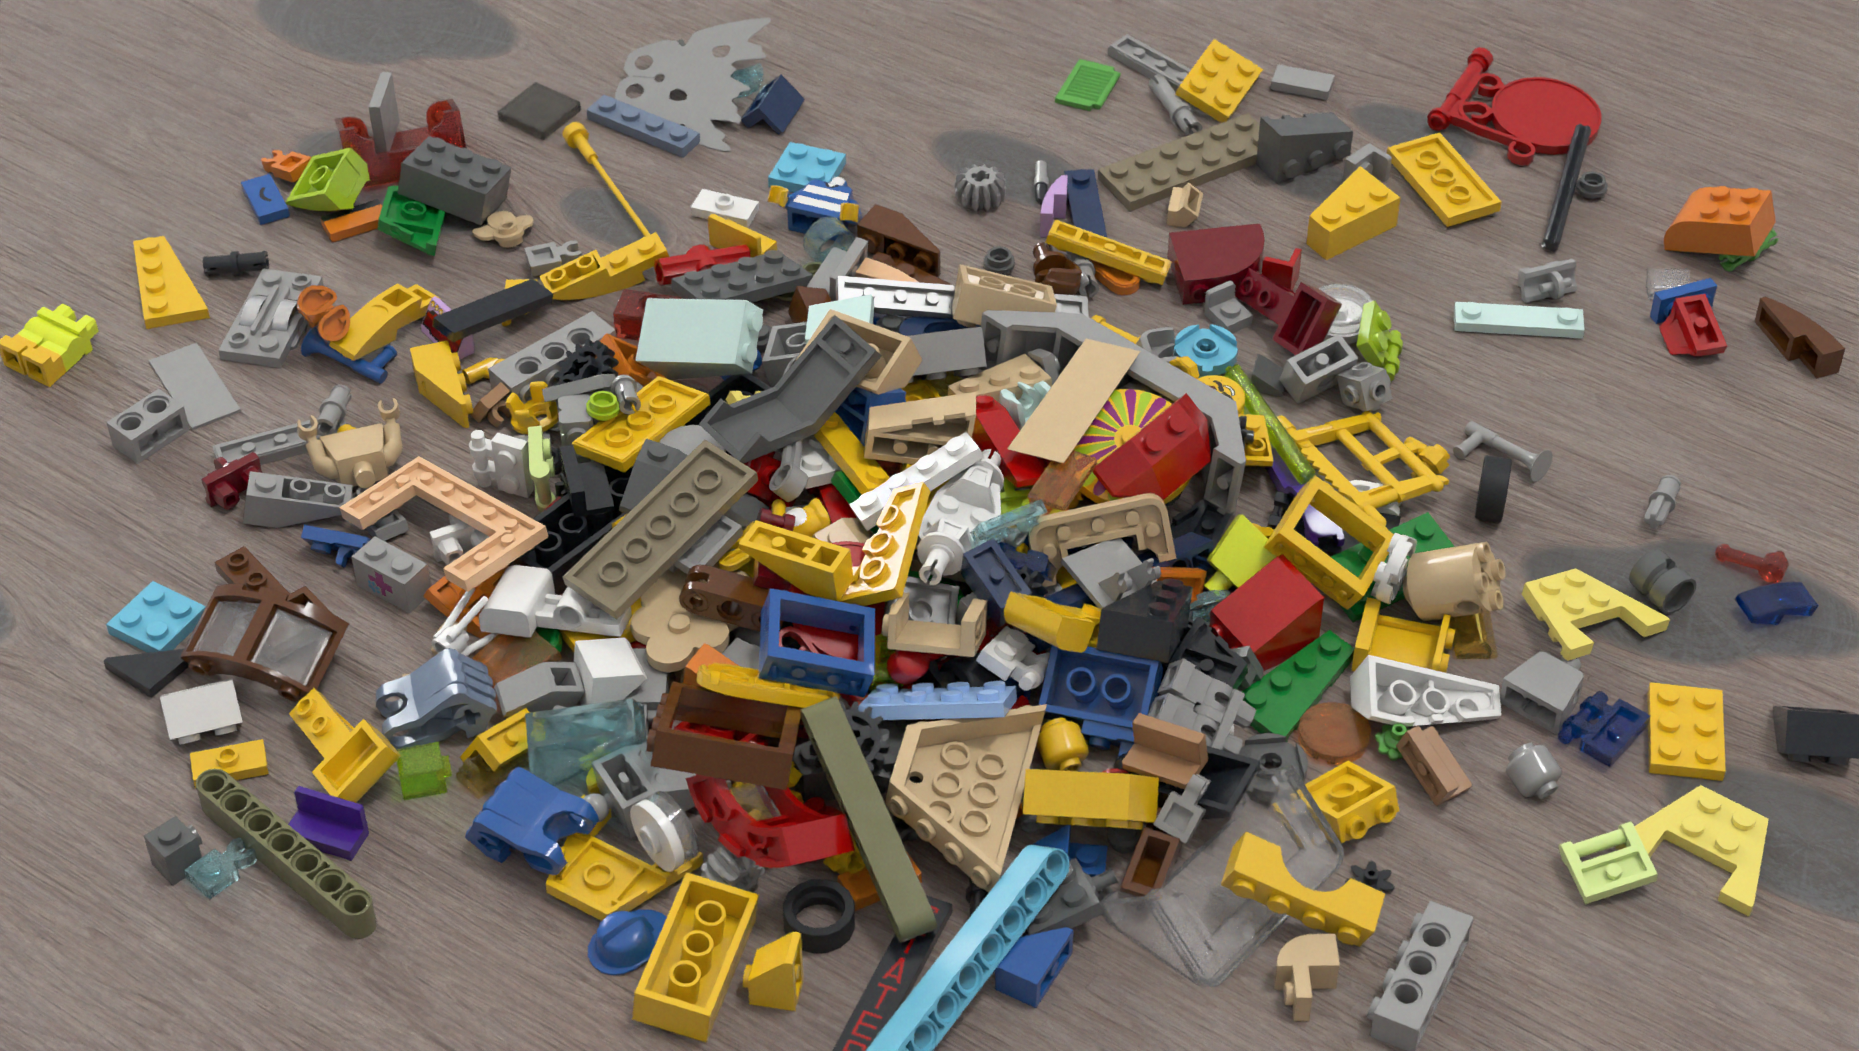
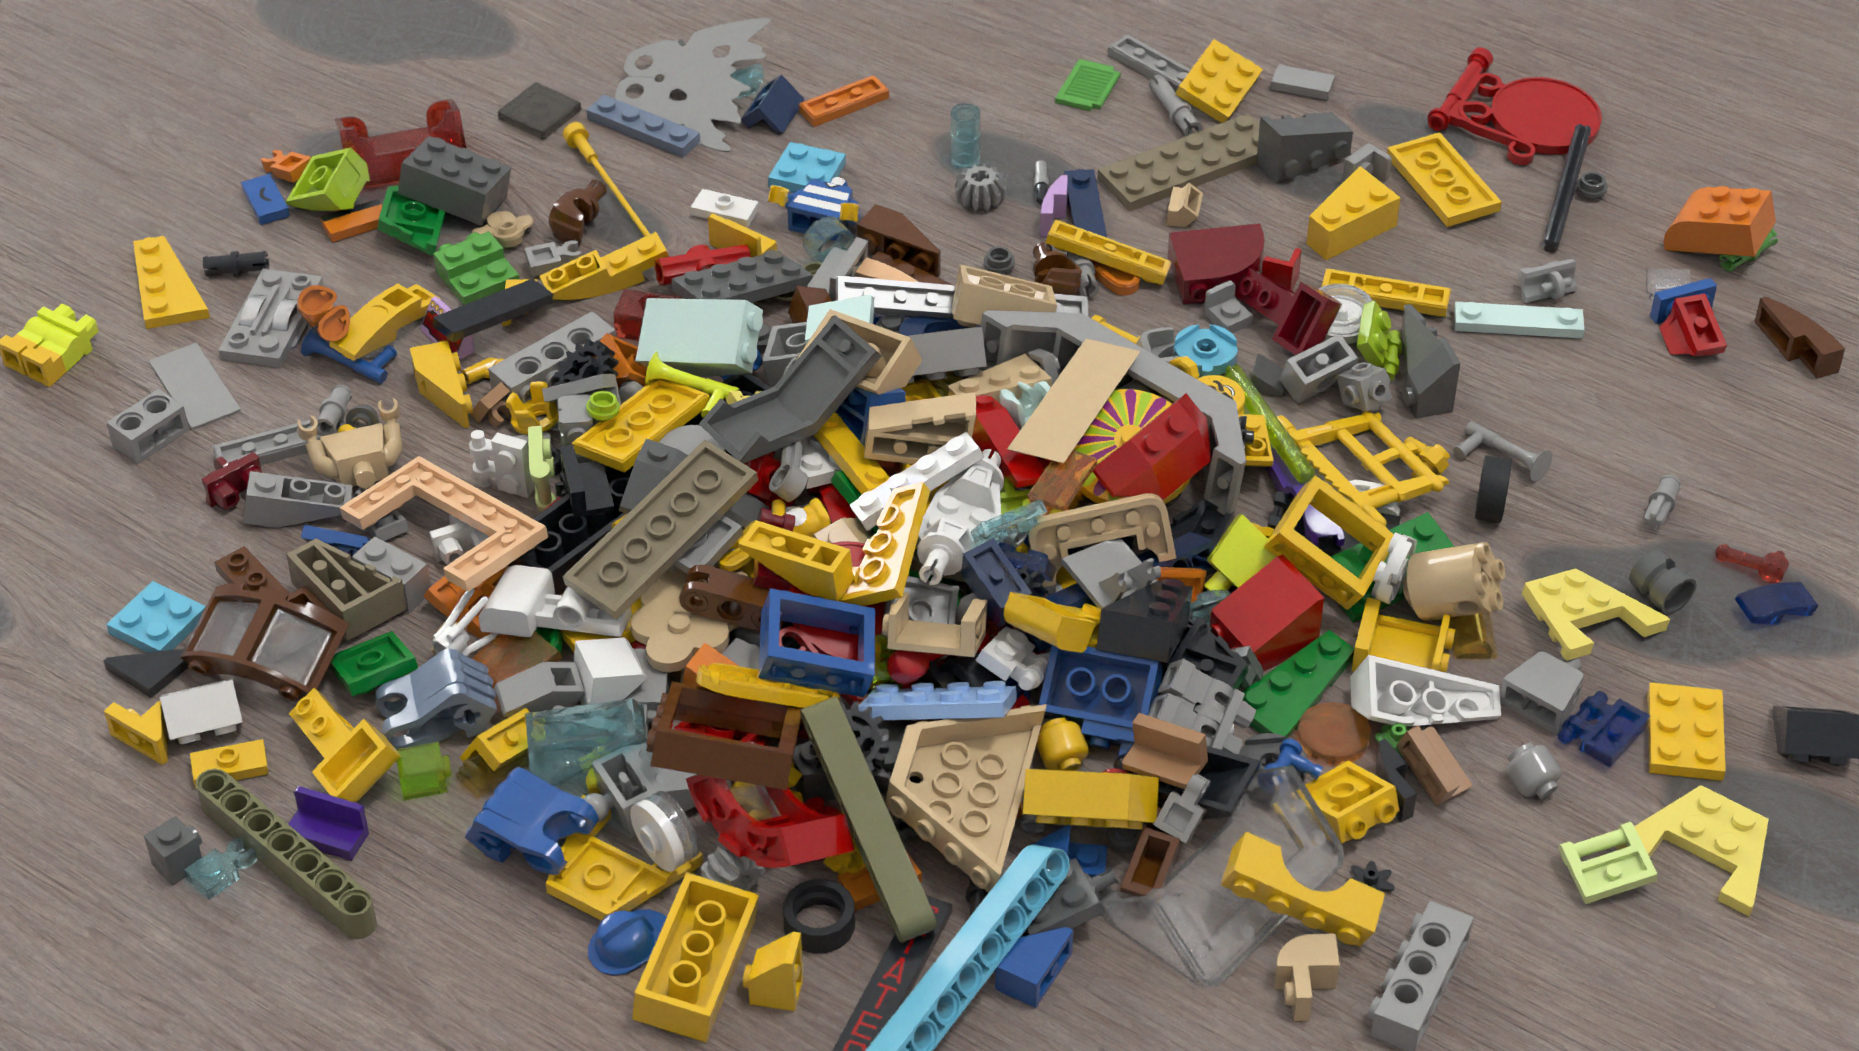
light grey tile [368,72,400,156] -> none
light grey pin [610,375,641,415] -> none
none -> yellow slope [104,701,168,765]
none -> dark tan wedge [286,539,407,641]
none -> green plate [329,631,418,696]
none -> dark grey plate [346,405,379,428]
none -> bright green plate [433,231,520,305]
none -> reddish brown piece [548,179,607,246]
none -> neon yellow piece [645,351,739,418]
none -> orange tile [799,75,889,127]
none -> clear light blue pin [950,103,981,169]
none -> blue piece [1260,739,1323,792]
none -> yellow plate [1321,269,1451,317]
none -> black slope [1376,739,1417,823]
none -> dark grey wedge [1401,304,1461,419]

